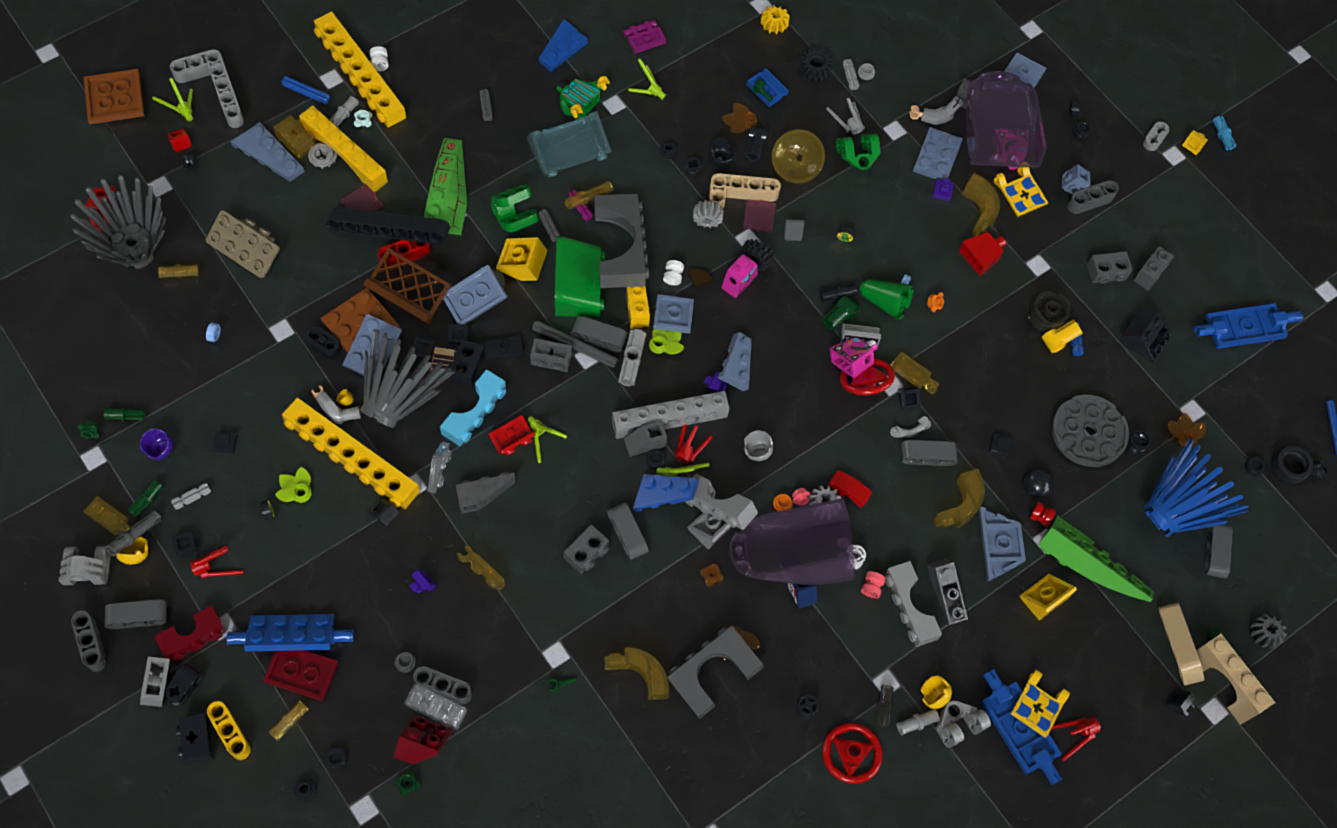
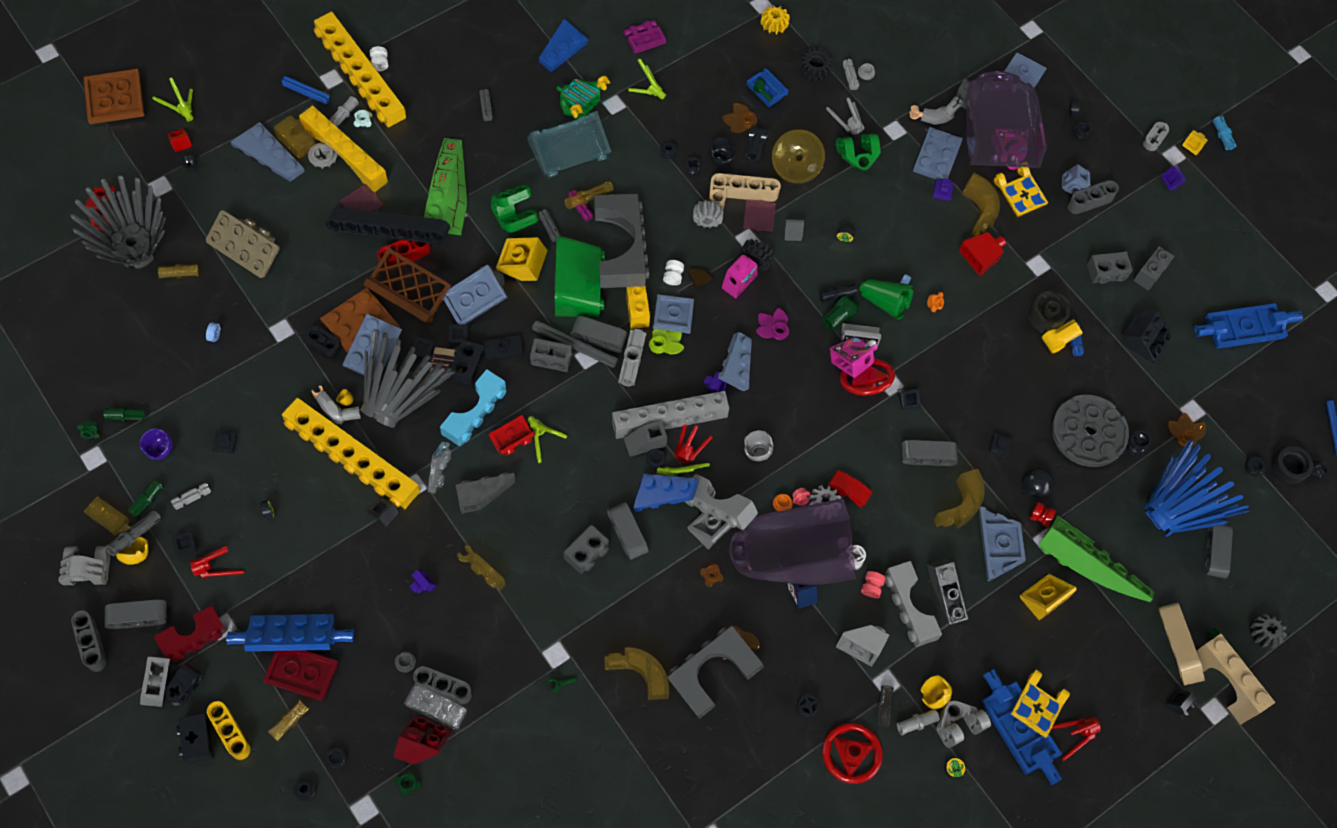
light grey beam [170,49,244,128] -> none
lime plate [275,467,312,503] -> none
clear yellow plate [890,352,940,395] -> none
light grey piece [890,416,931,438] -> none
none -> magenta plate [756,308,789,340]
none -> light grey slope [836,625,889,667]
none -> tile [944,757,966,780]
none -> dark purple tile [1161,165,1186,190]

